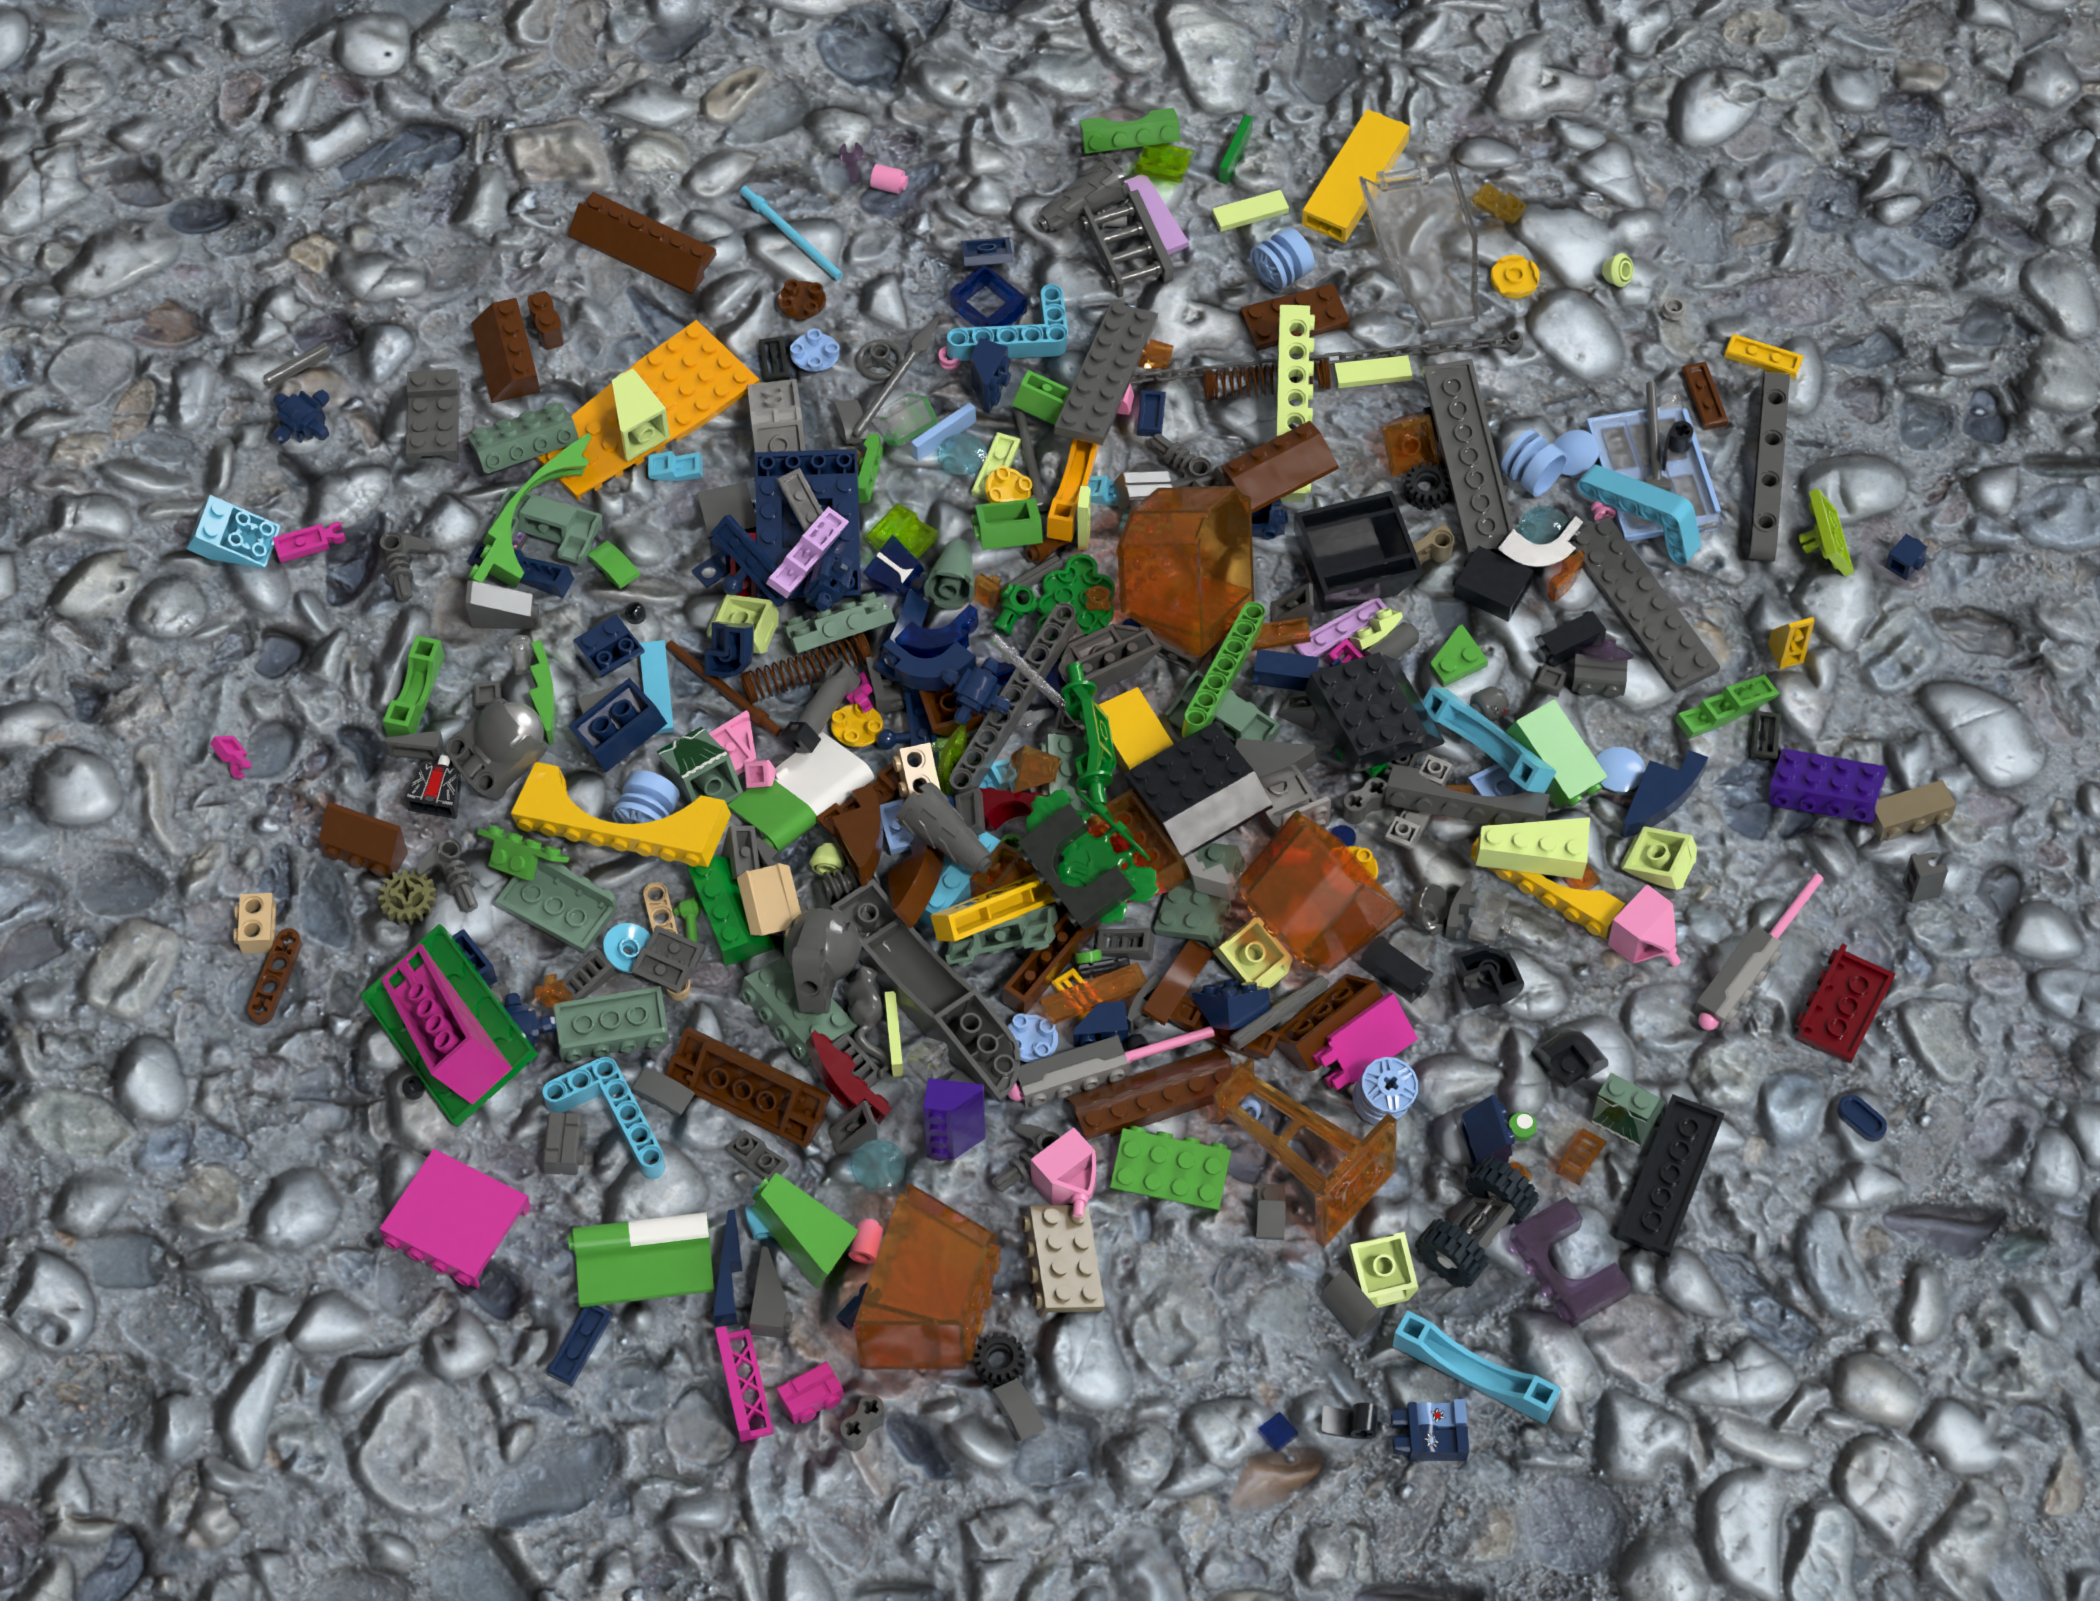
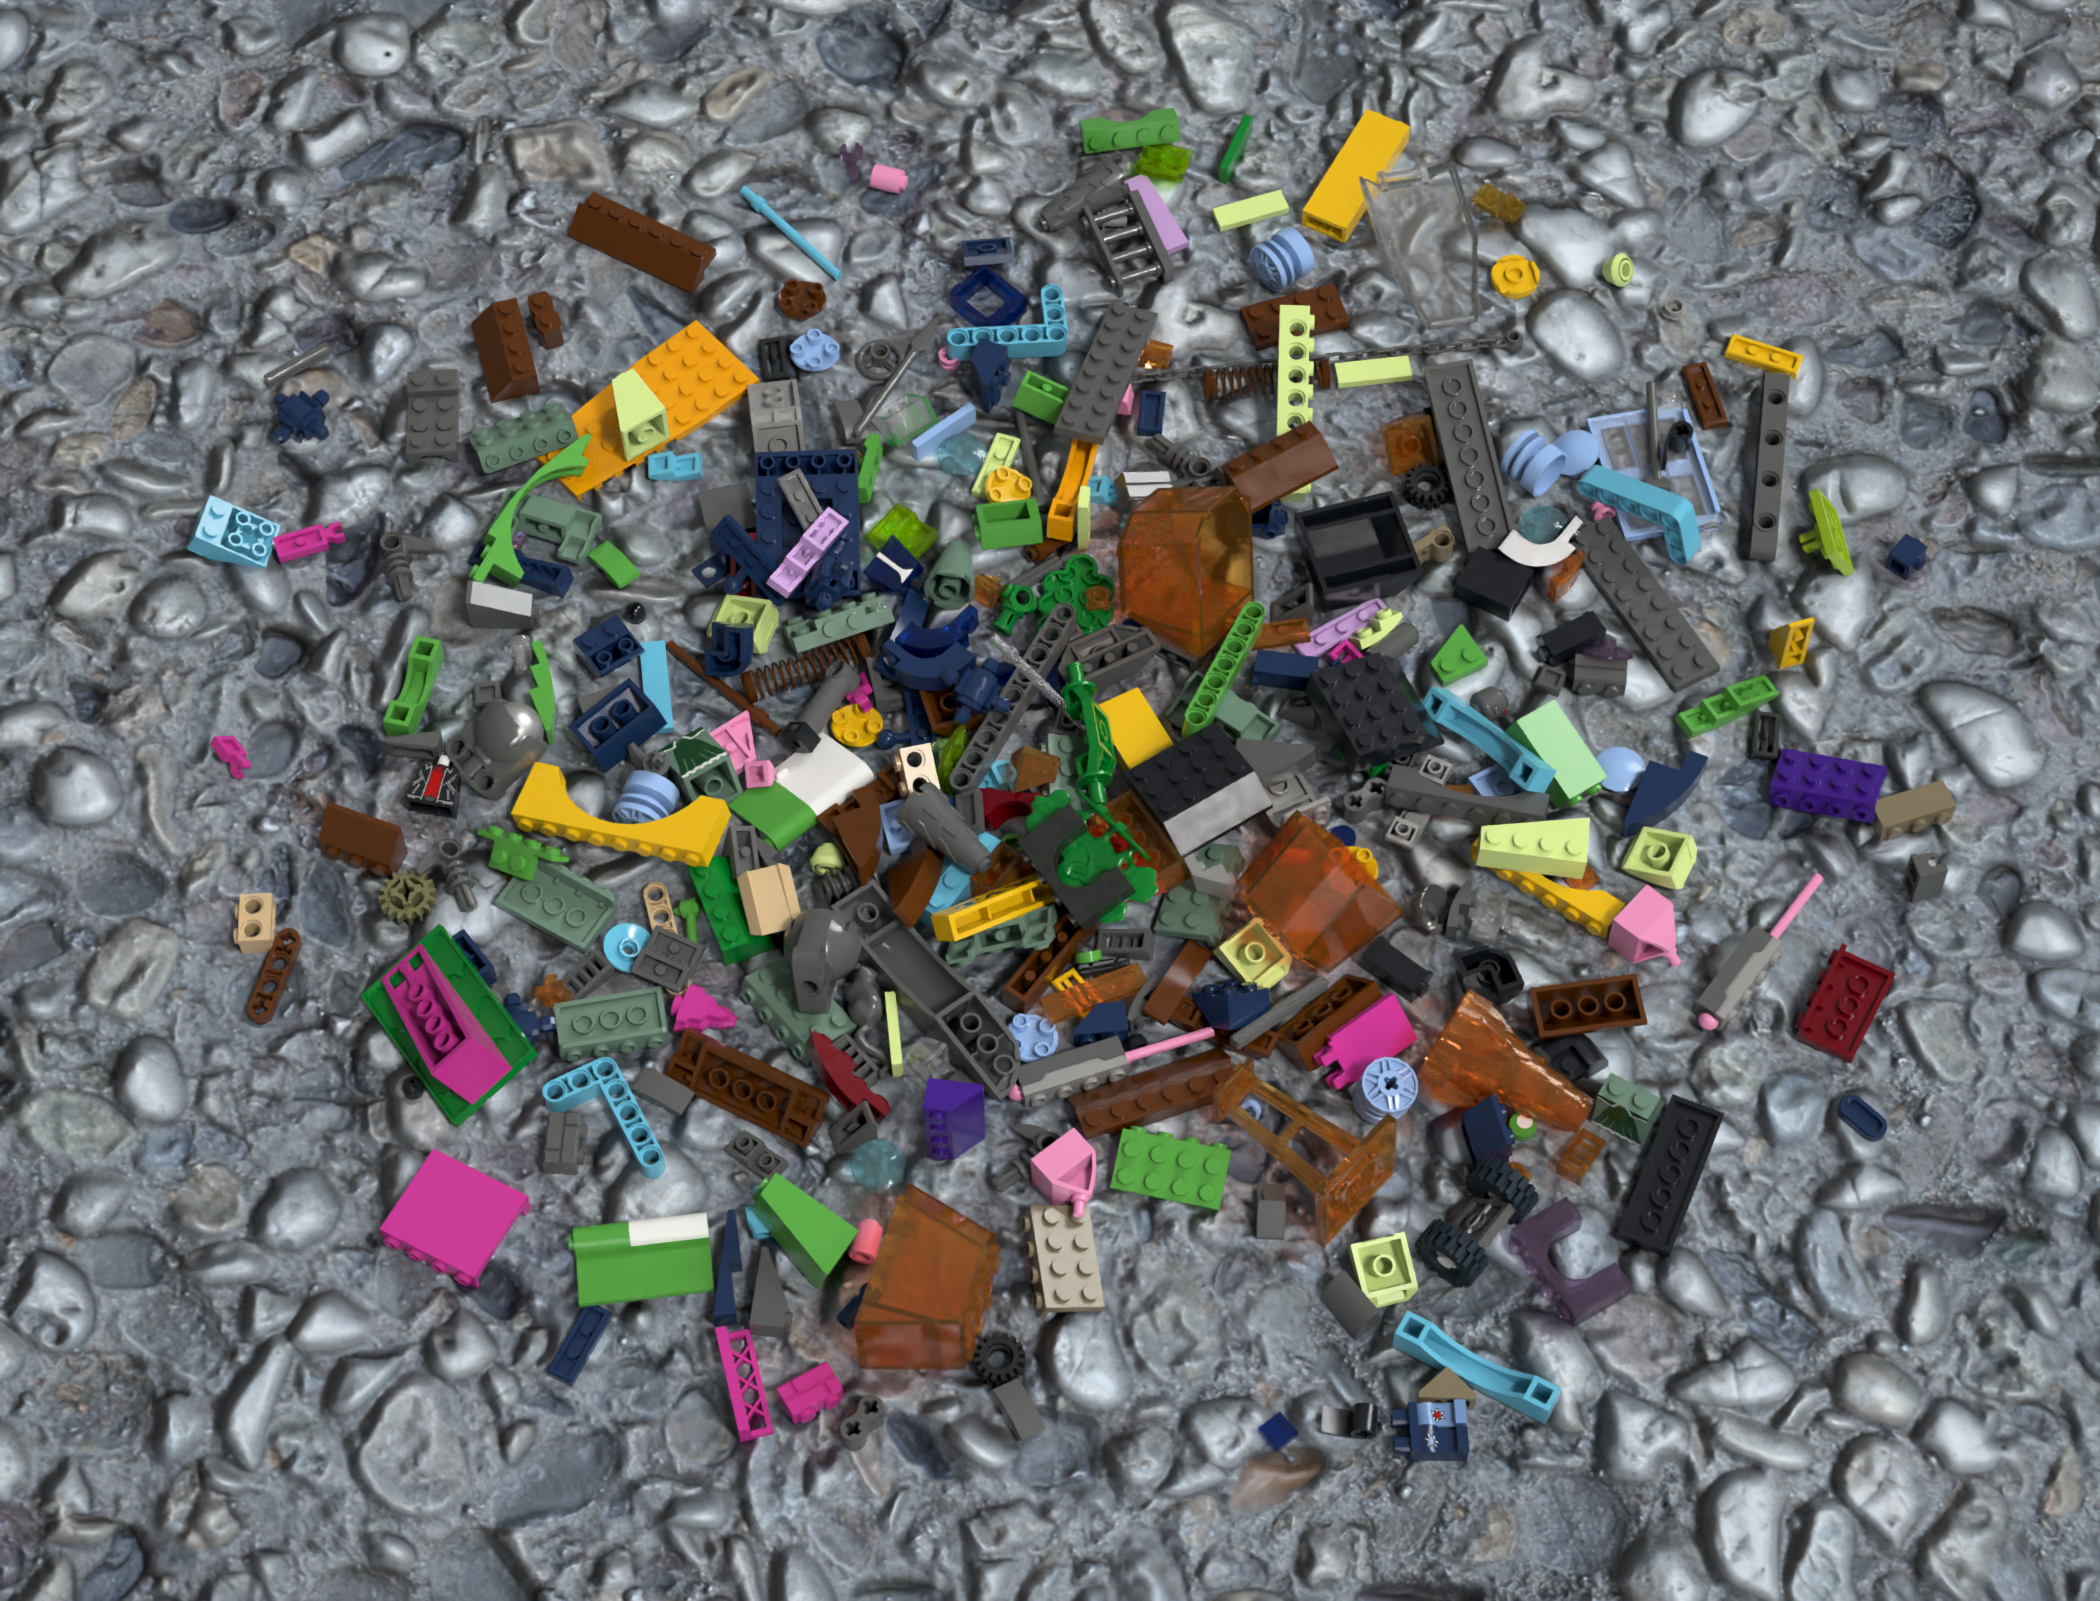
none -> dark grey piece [627,741,671,779]
none -> dark pink rock [671,984,738,1033]
none -> clear orange cone [1416,989,1596,1133]
none -> dark tan slope [1417,1366,1476,1410]
none -> reddish brown slope [1526,974,1648,1039]

